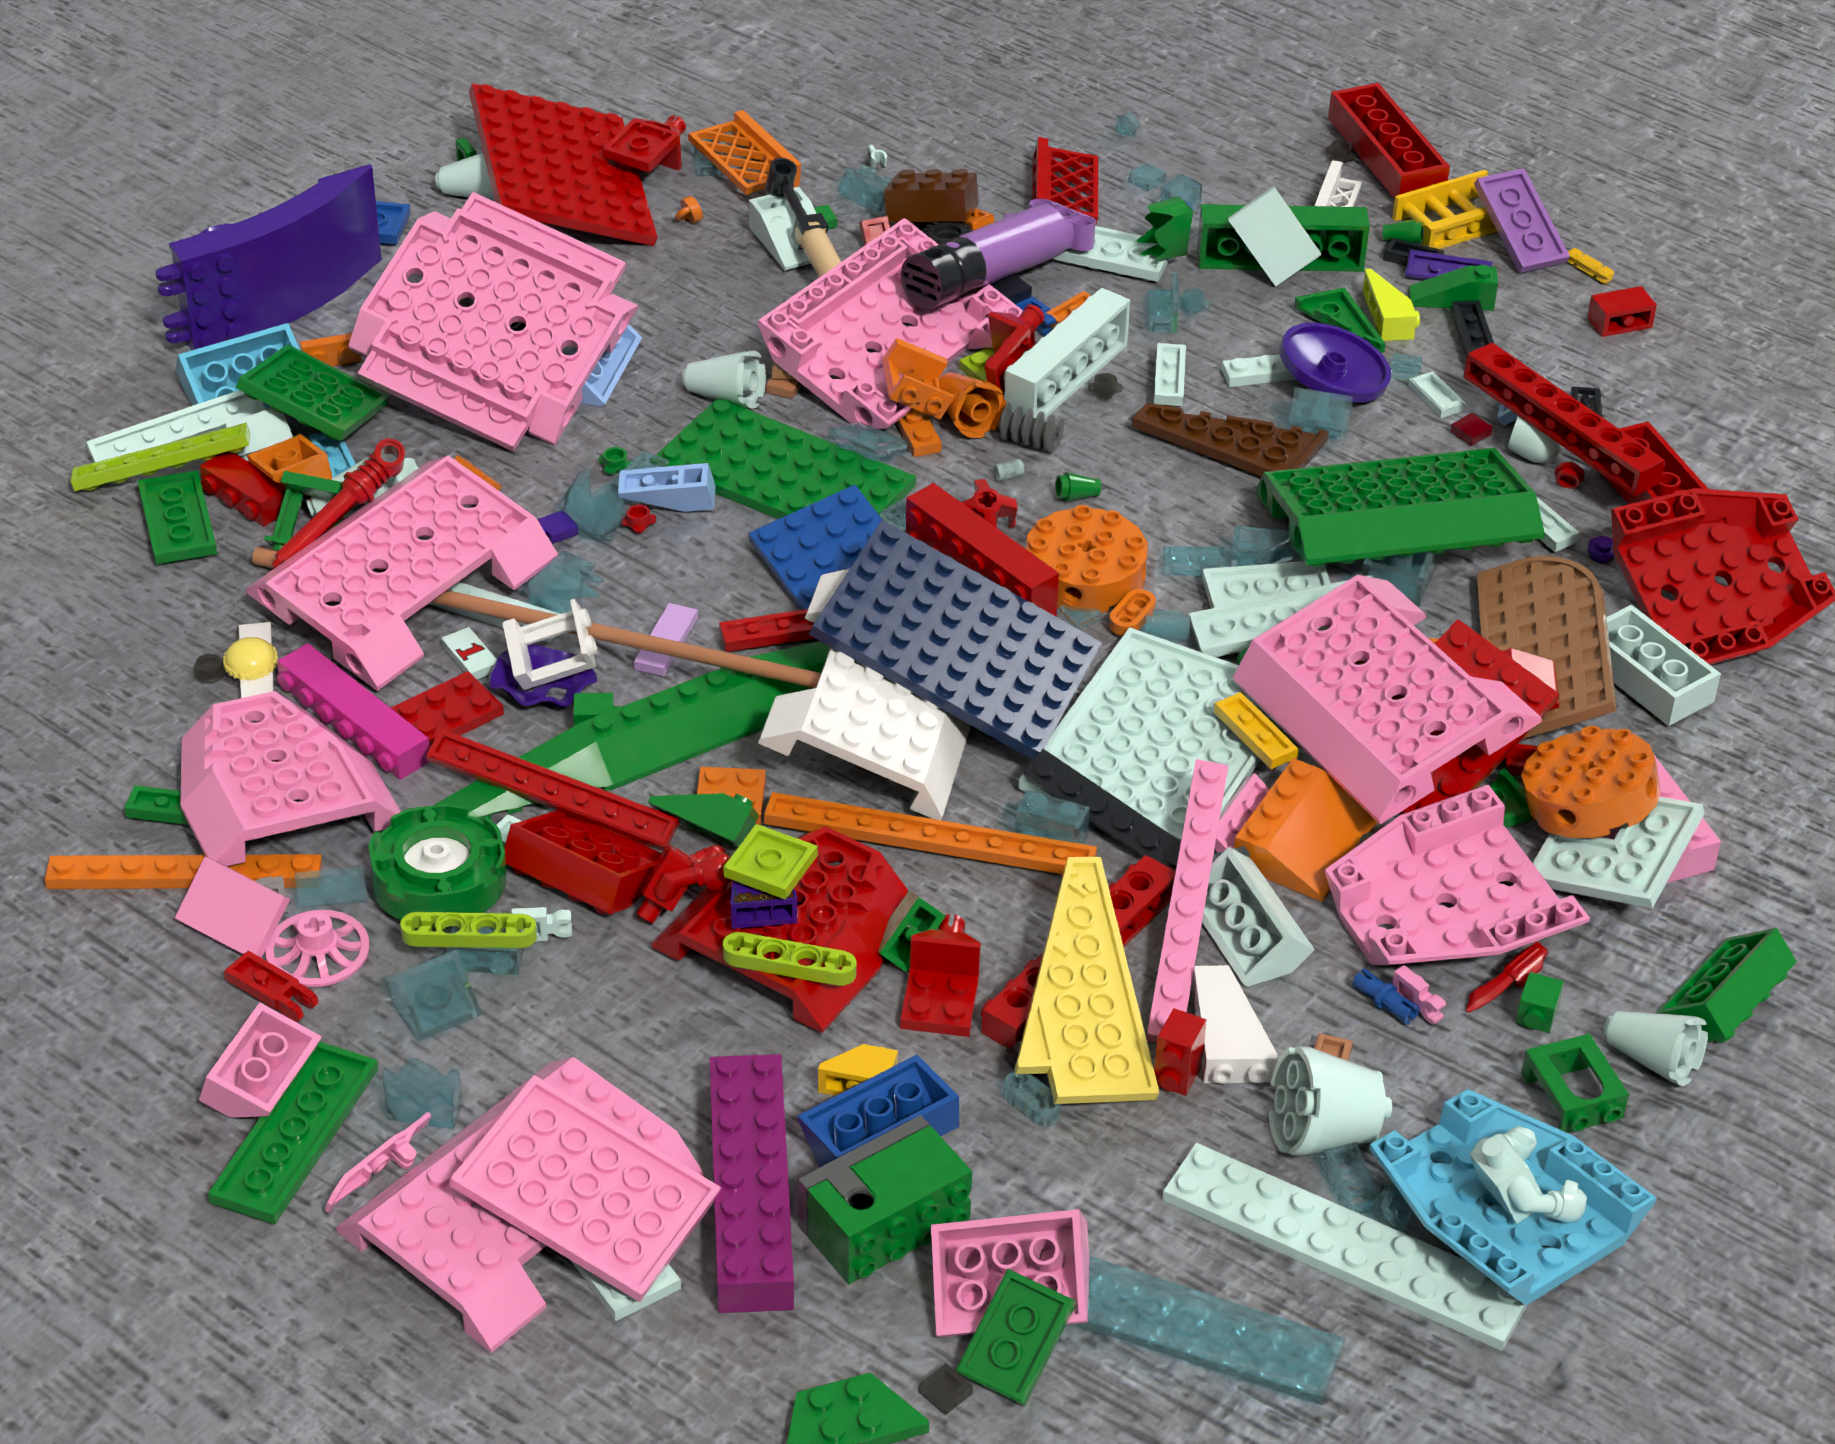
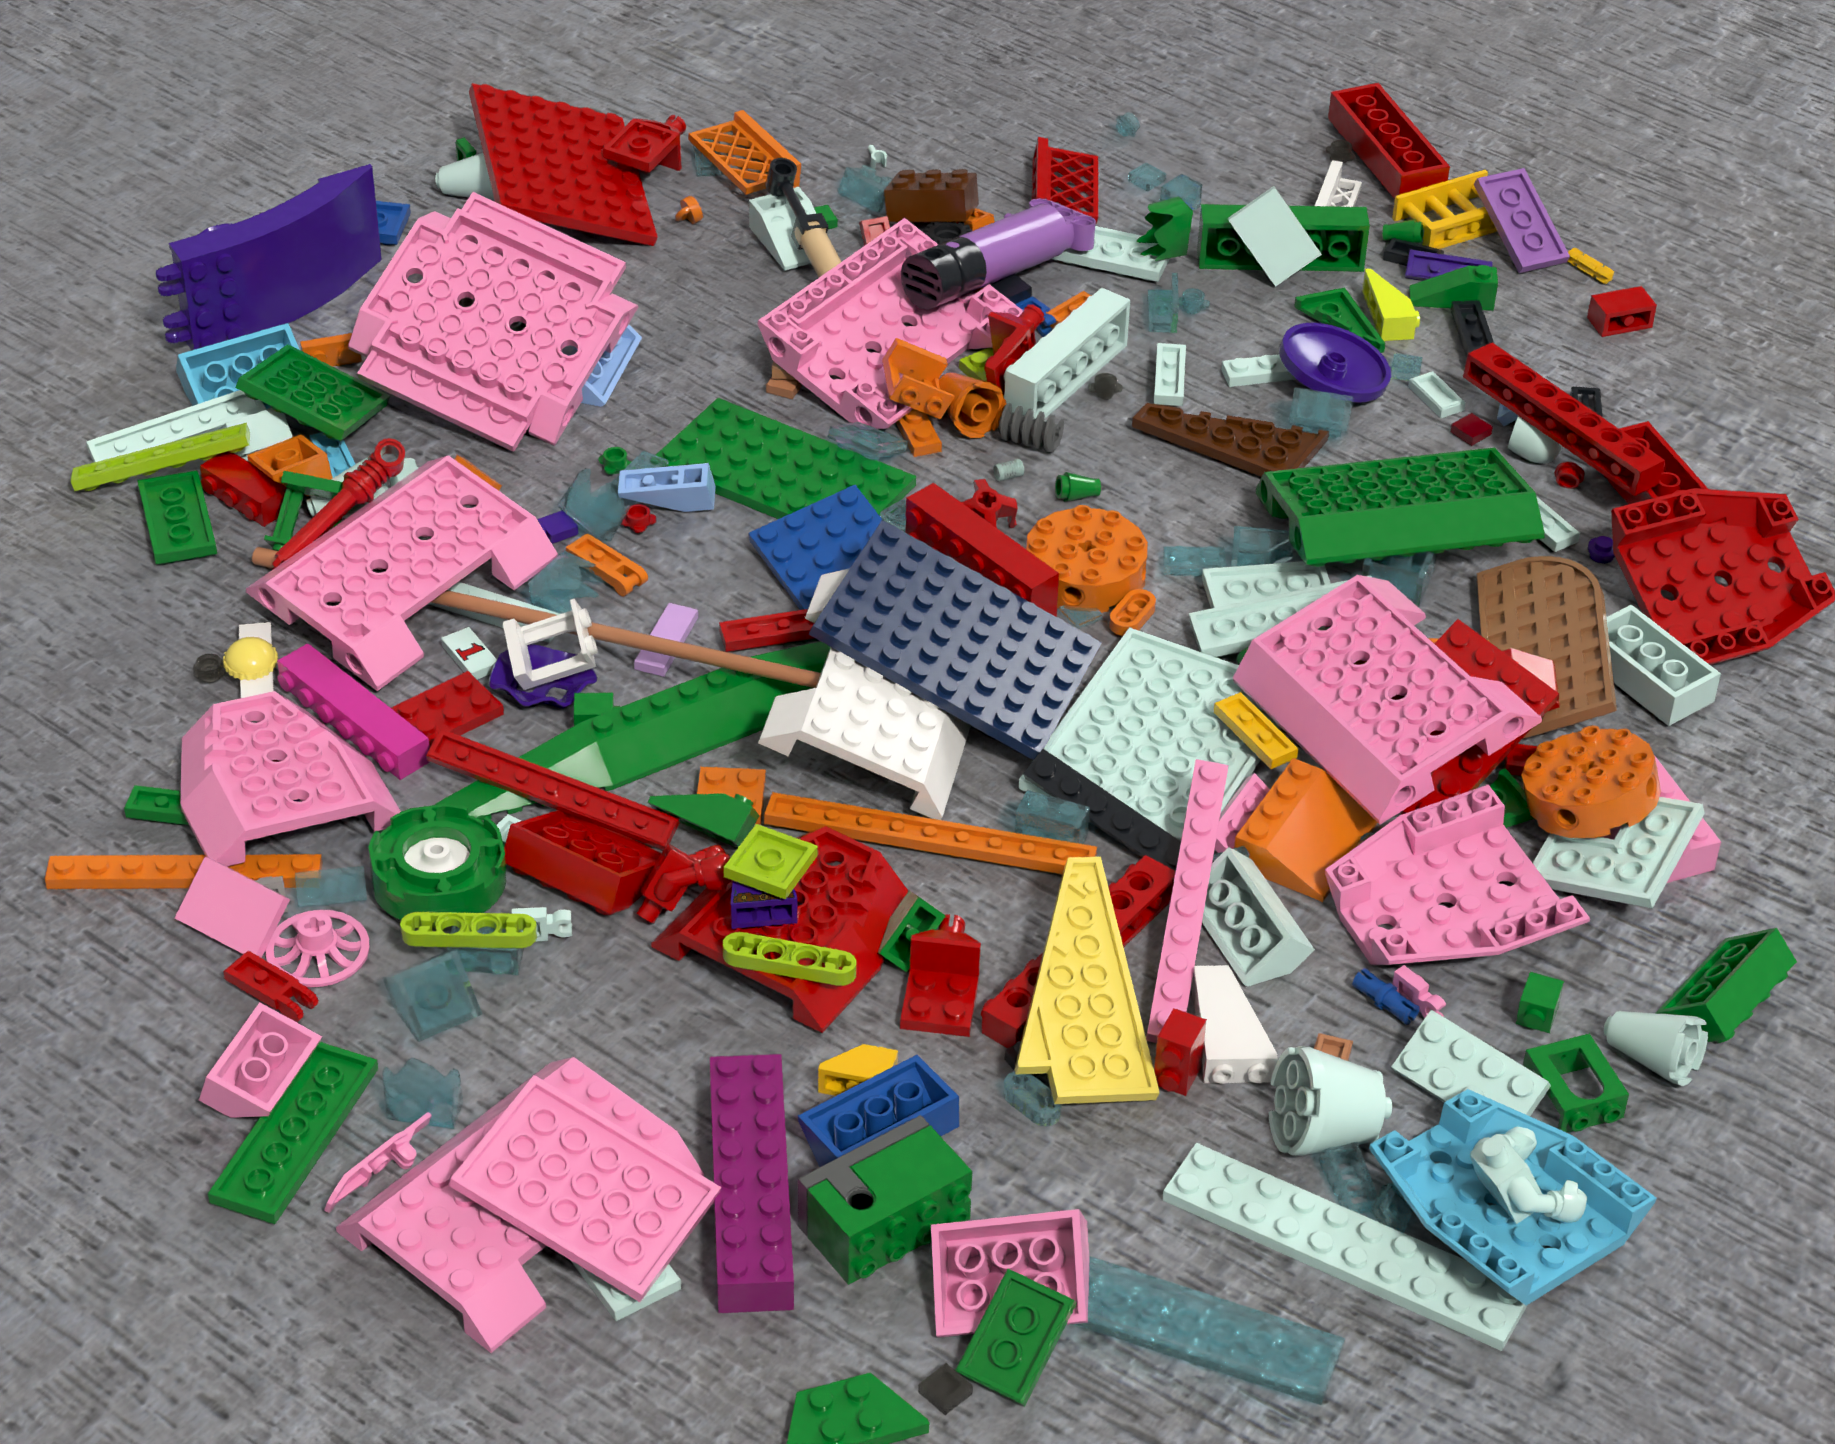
light aqua cone [682,350,766,409] -> none
clear light blue brick [1145,609,1191,643] -> none
red piece [1466,941,1549,1013] -> none
none -> orange plate [566,533,648,597]
none -> light aqua plate [1391,1010,1551,1116]

